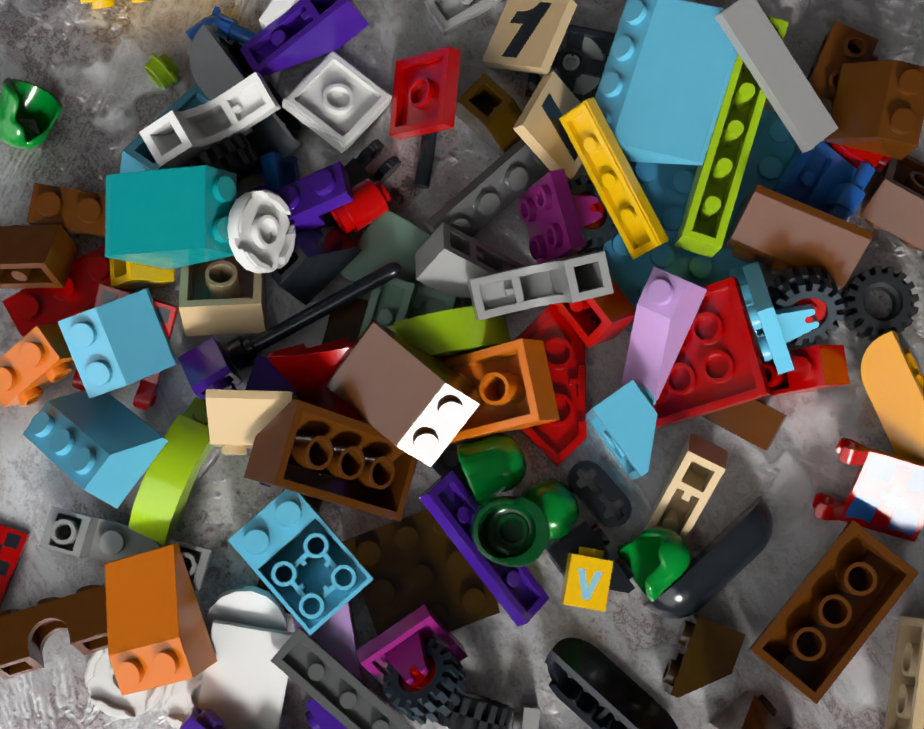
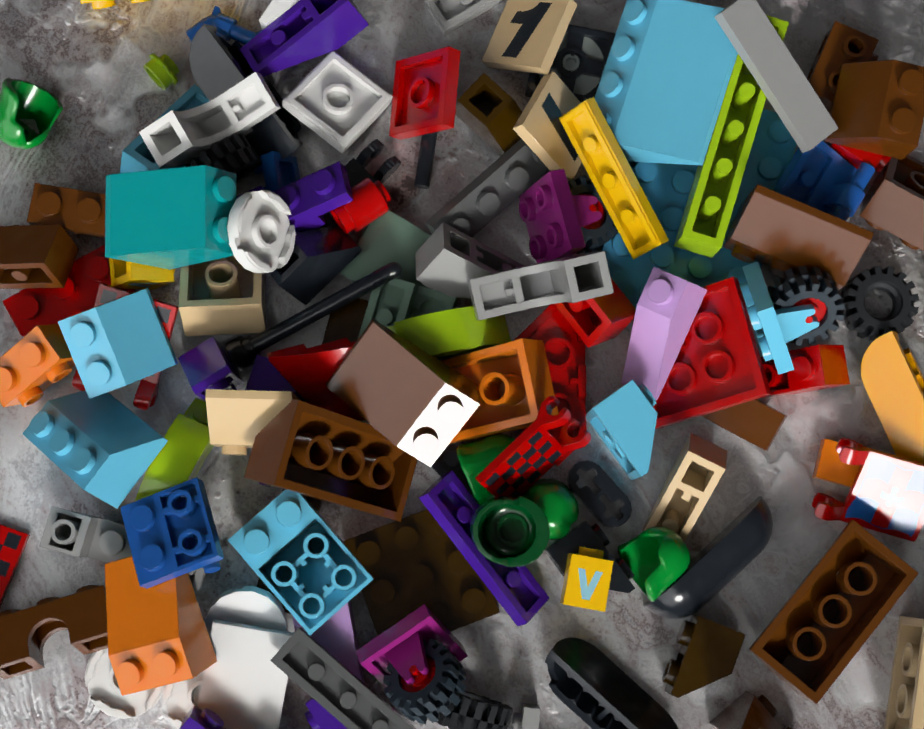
none -> blue plate [120,477,224,589]
none -> red flag [475,396,591,497]
none -> orange tile [812,438,860,488]

